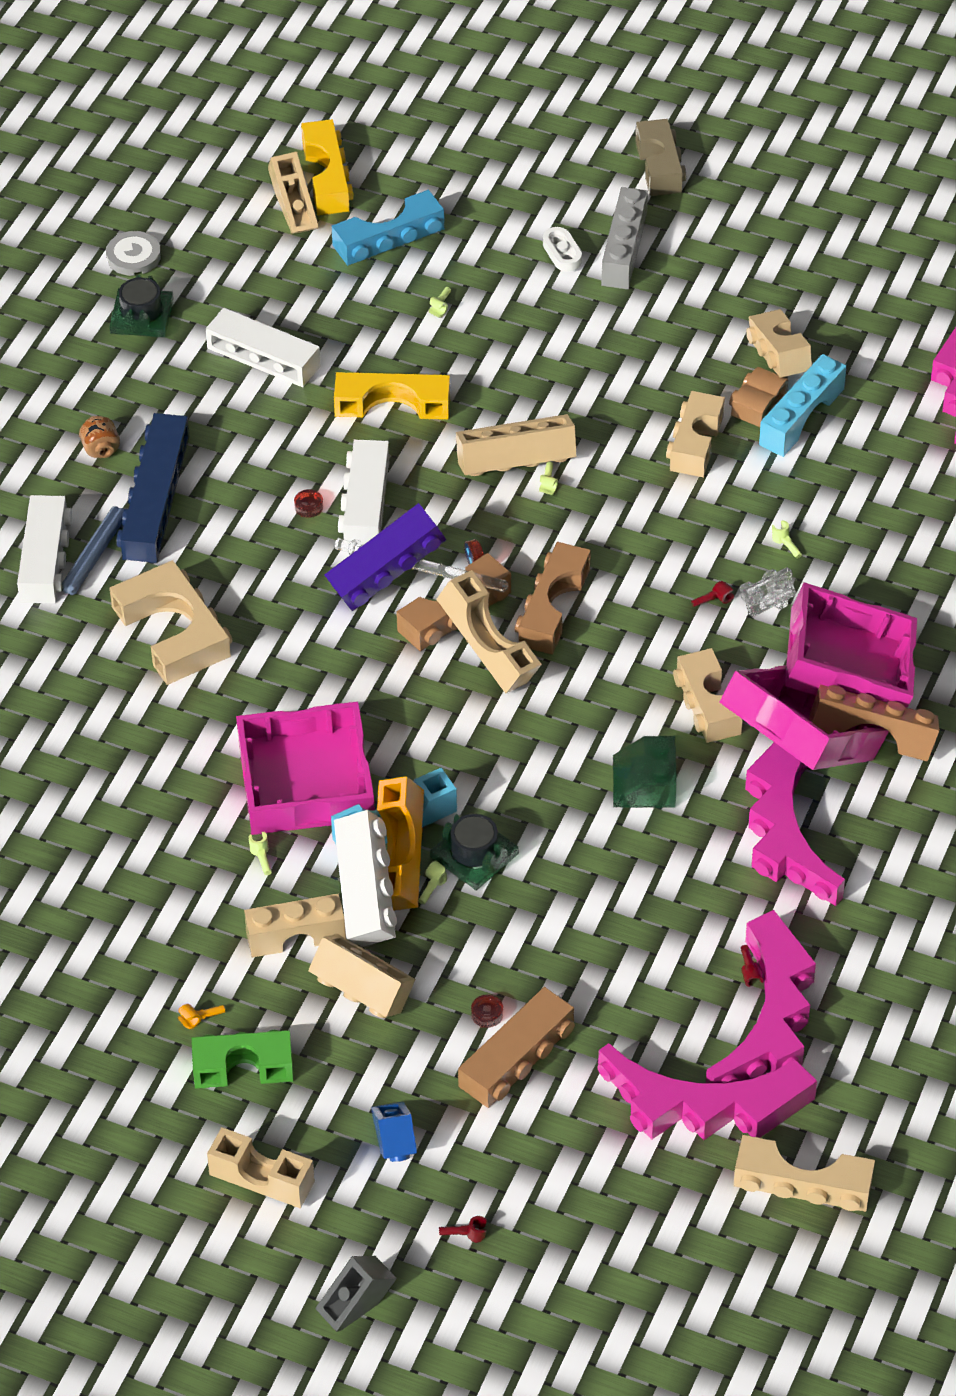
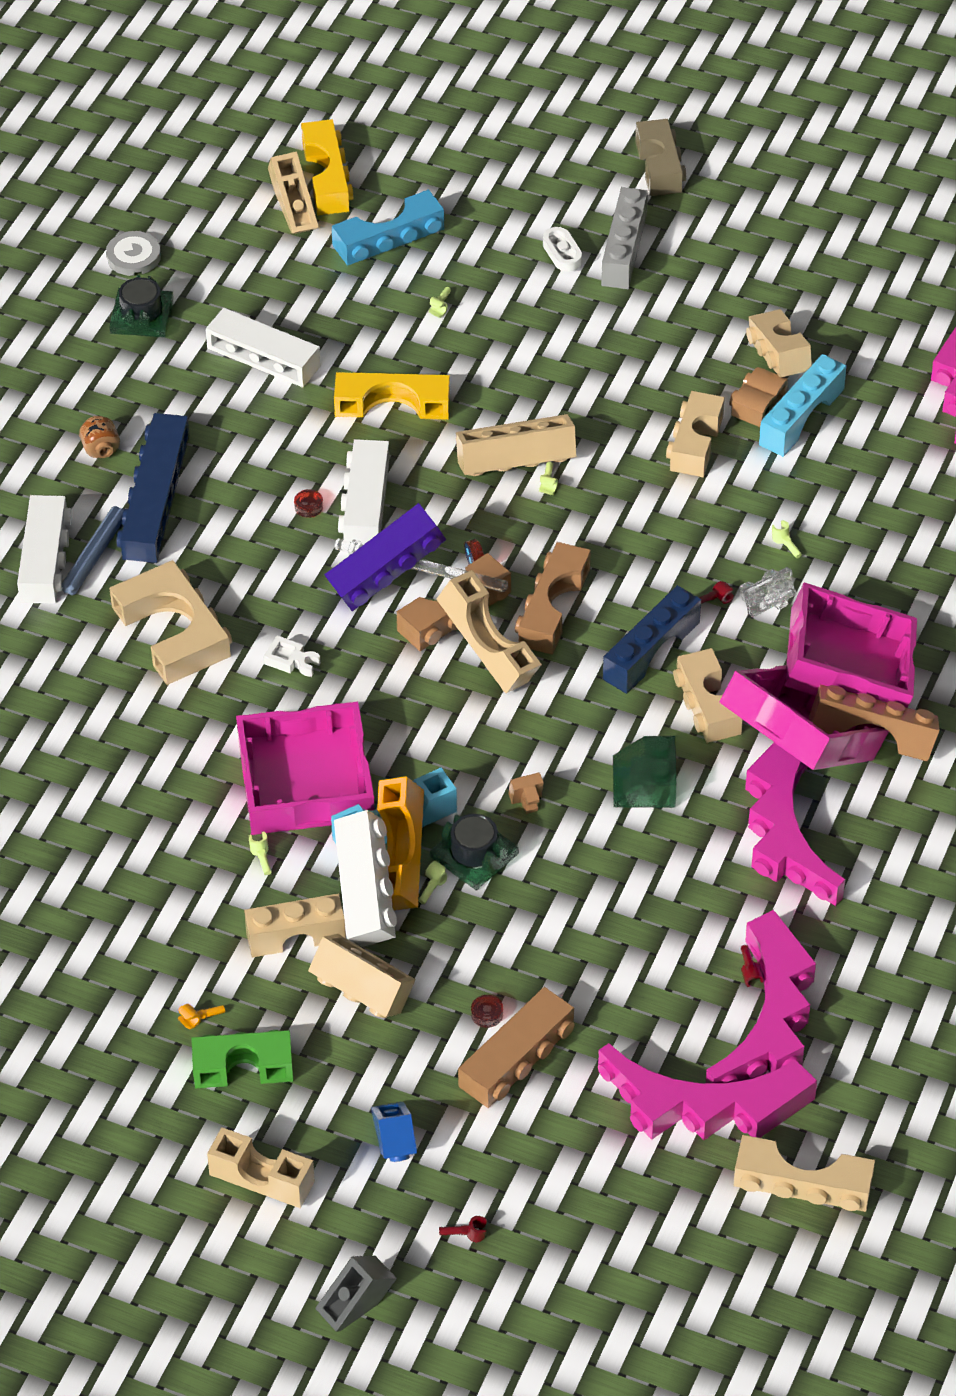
none -> white plate [263,635,321,677]
none -> medium nougat tile [508,772,544,814]
none -> dark blue arch [603,585,701,694]

